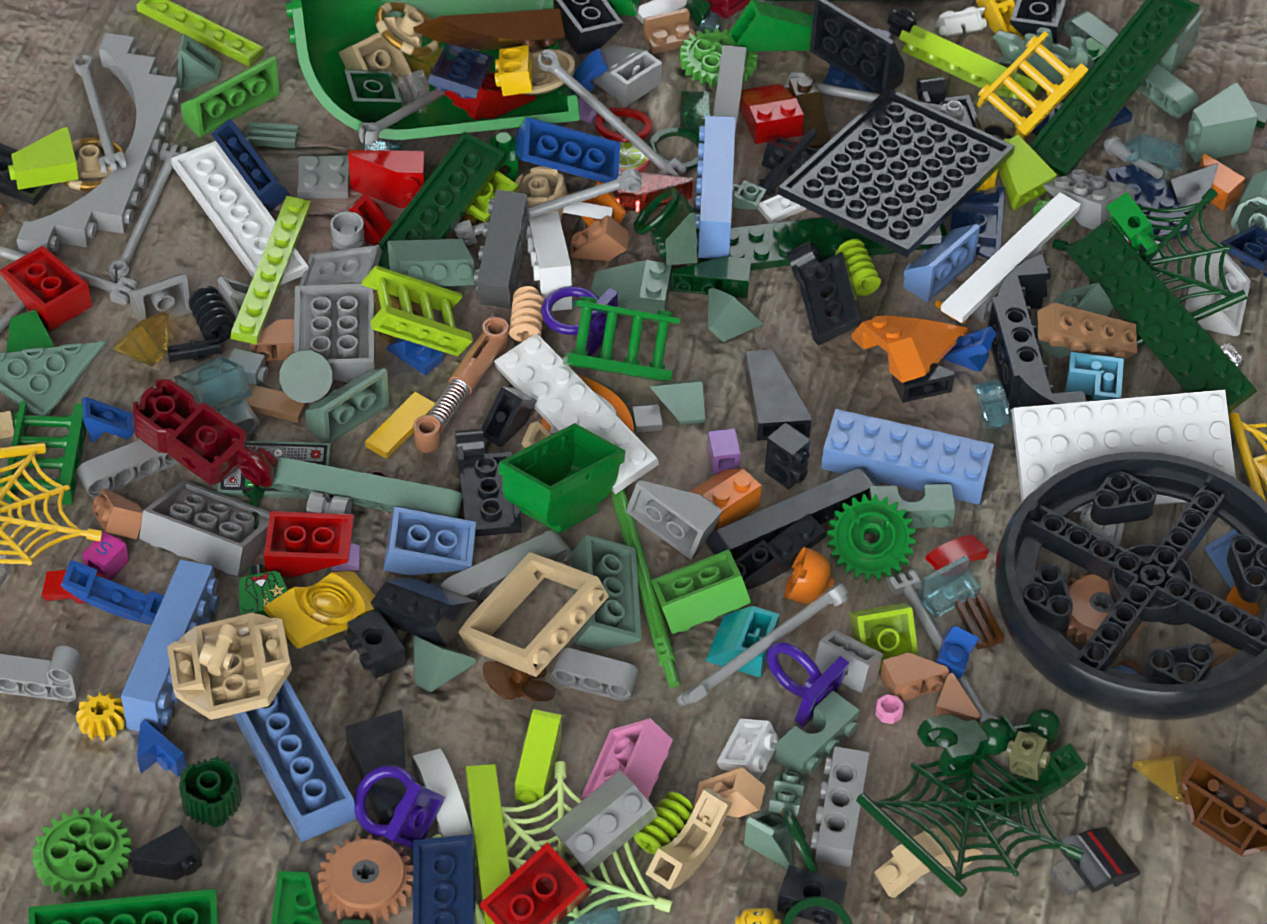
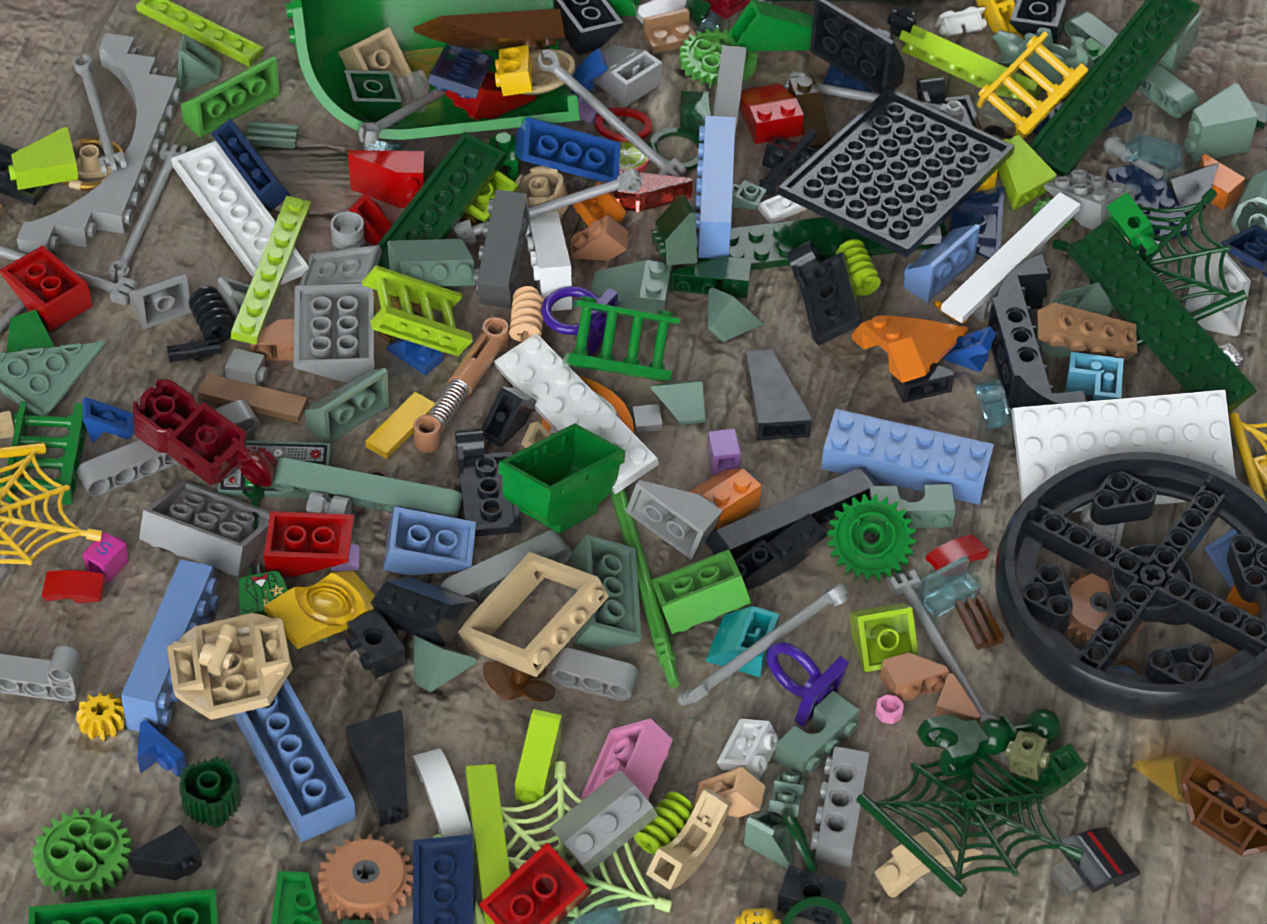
blue slope [61,560,164,625] -> none
nougat slope [92,488,143,539] -> none
clear yellow slope [112,312,169,367] -> none
clear light blue brick [174,356,252,413] -> none
tile [279,350,333,403] -> none
light grey plate [297,156,349,199] -> none
dark purple tile [354,765,446,849] -> none
tan piece [375,2,441,56] -> none
white sticker [563,202,612,219] -> none
dark green piece [633,187,679,235] -> none
black brick [764,423,810,490] -> none
orange cylinder [784,547,834,605] -> none
light grey brick [815,630,883,693] -> none
blue slope [935,625,979,678] -> none

